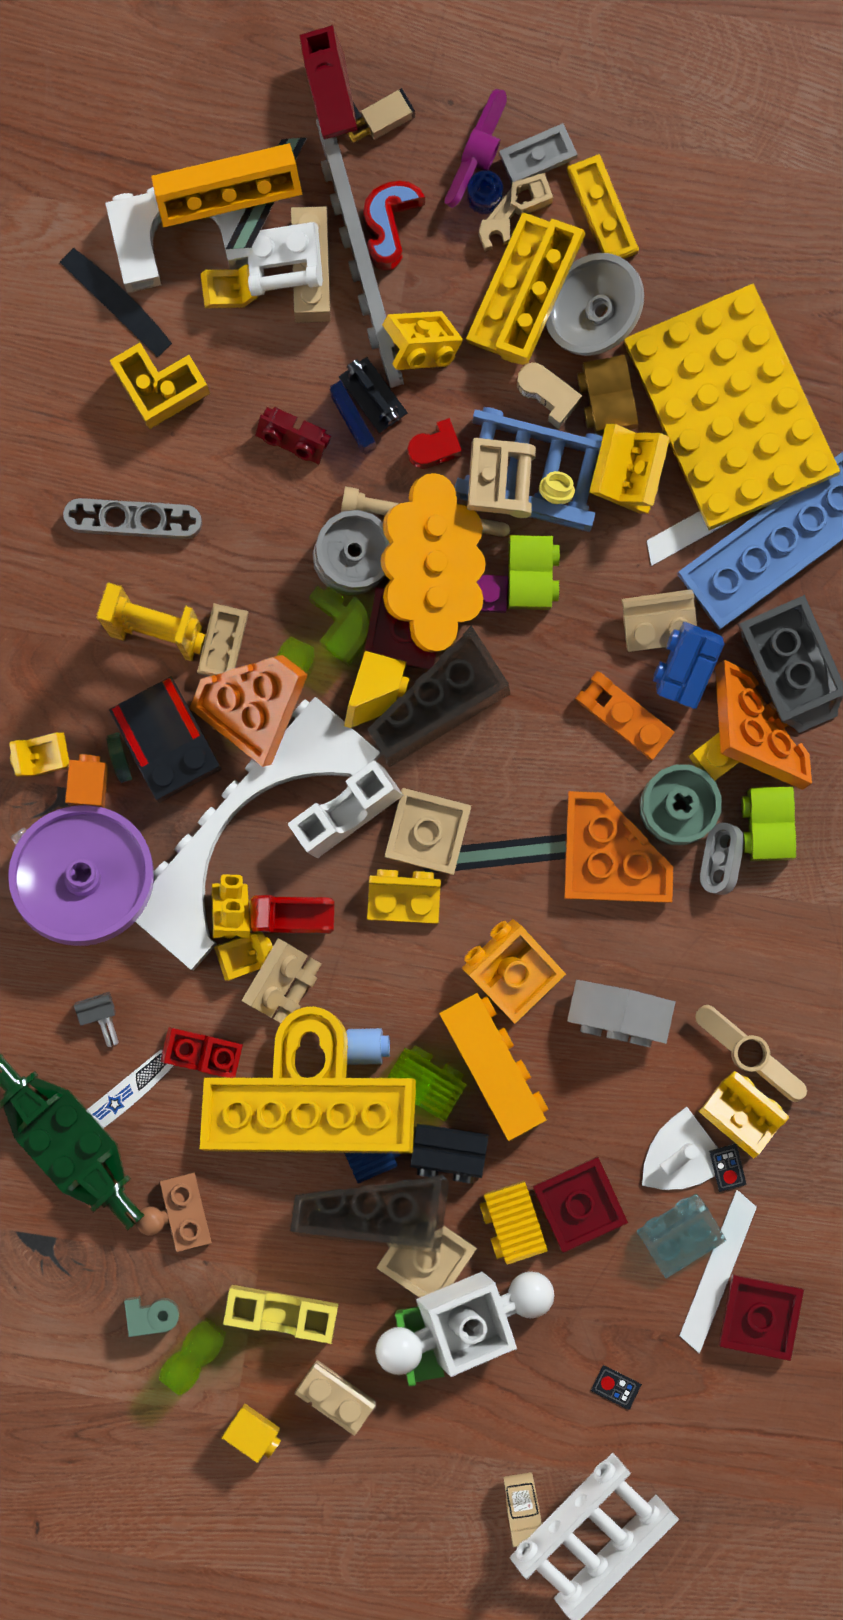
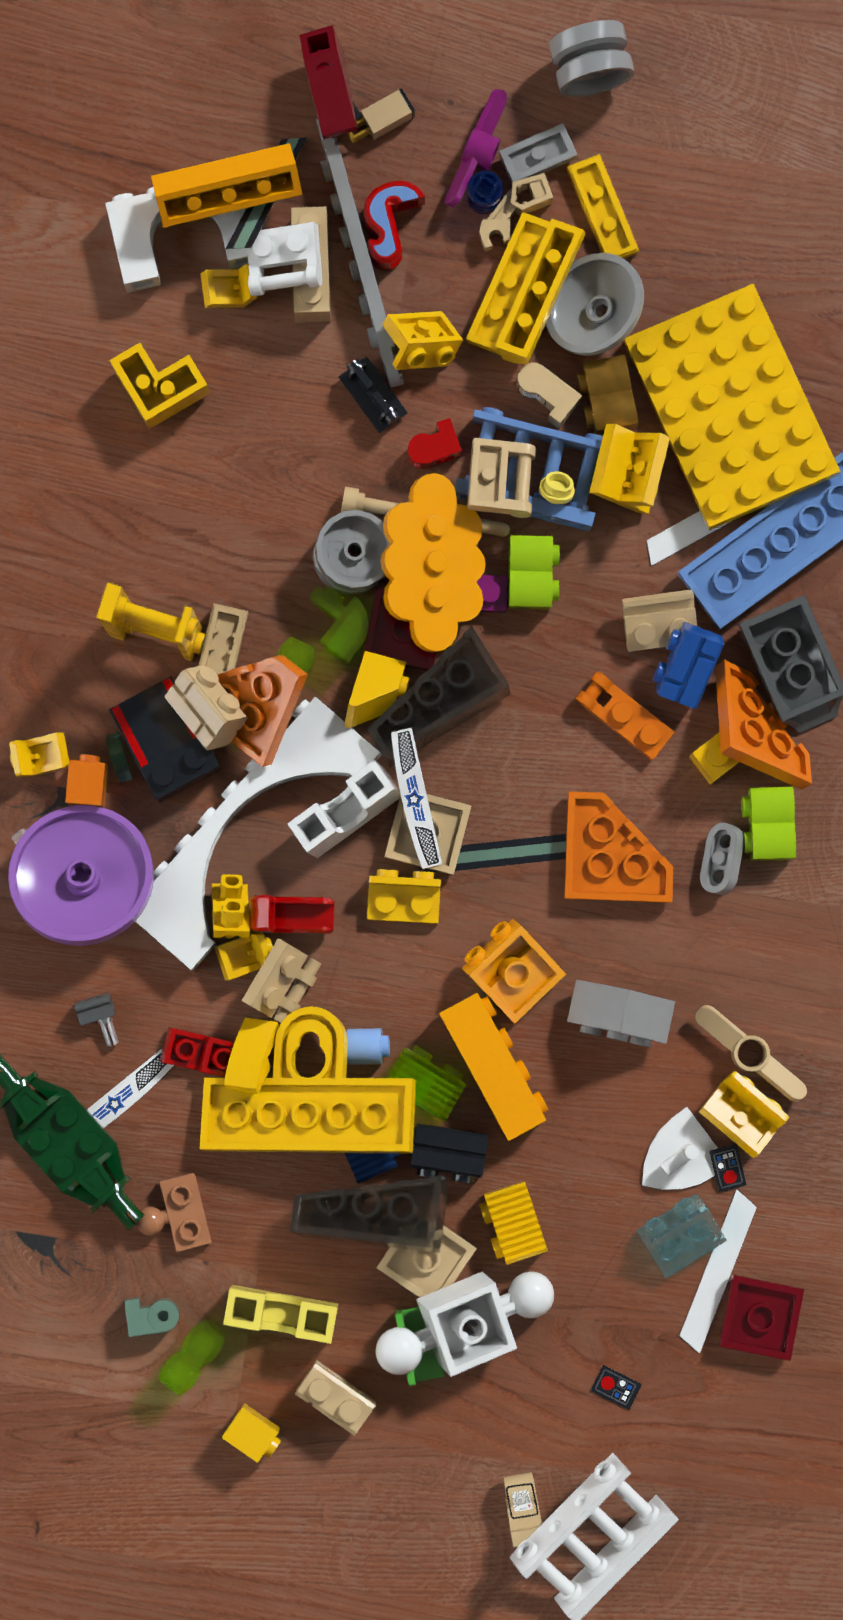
black sticker [60,248,172,357] -> none
light grey beam [63,498,203,539] -> none
dark red hinge [255,407,332,465] -> none
clear blue tile [329,380,376,454] -> none
dark red plate [532,1156,628,1253] -> none
sand green wheel [640,764,722,846] -> none
none -> tan brick [164,665,248,750]
none -> yellow slope [223,1018,279,1094]
none -> white sticker [391,728,442,869]
none -> light grey wheel [549,20,635,97]

